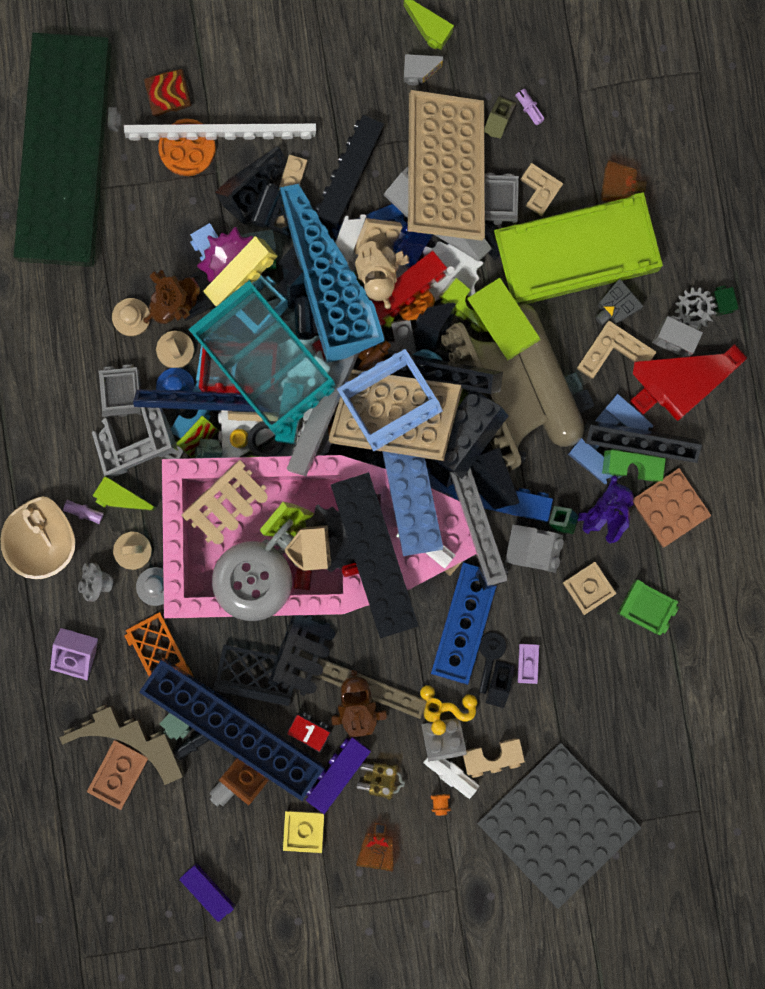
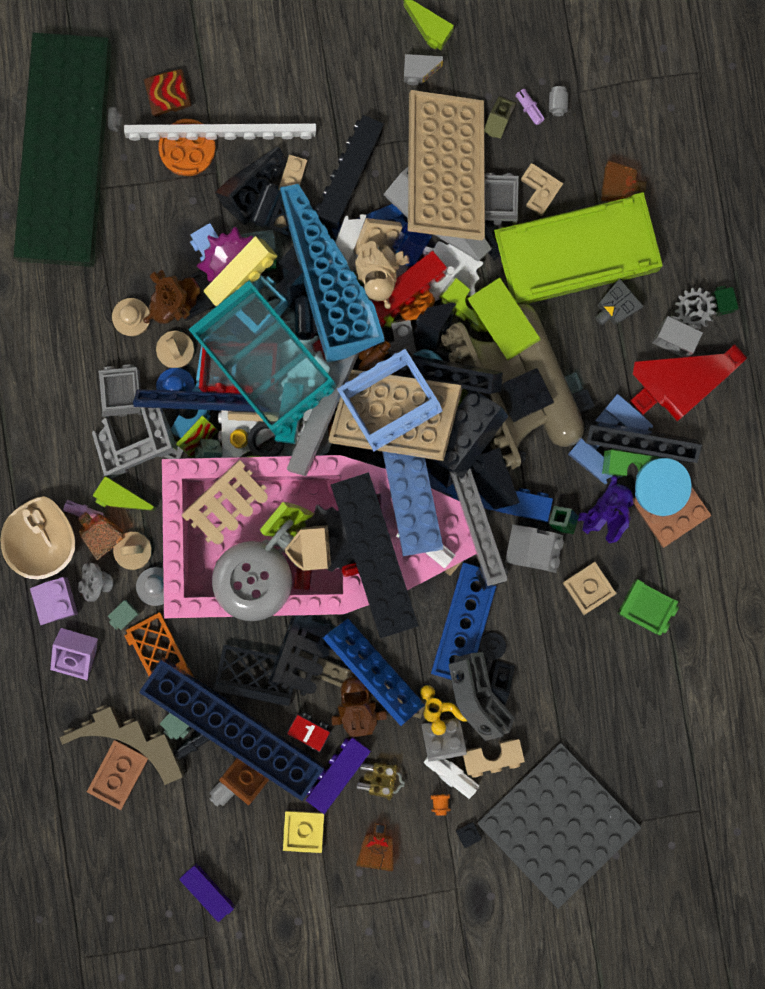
lavender plate [517,644,539,684] -> none
tan plate [577,321,656,379] -> none
none -> lavender slope [30,577,78,625]
none -> clear orange torso [78,512,125,561]
none -> sand green brick [108,600,140,630]
none -> blue plate [323,619,425,726]
none -> dark grey brick [449,652,515,741]
none -> black plate [456,821,482,848]
none -> black brick [499,368,554,423]
none -> light grey brick [549,86,568,116]
none -> medium azure tile [635,458,691,516]

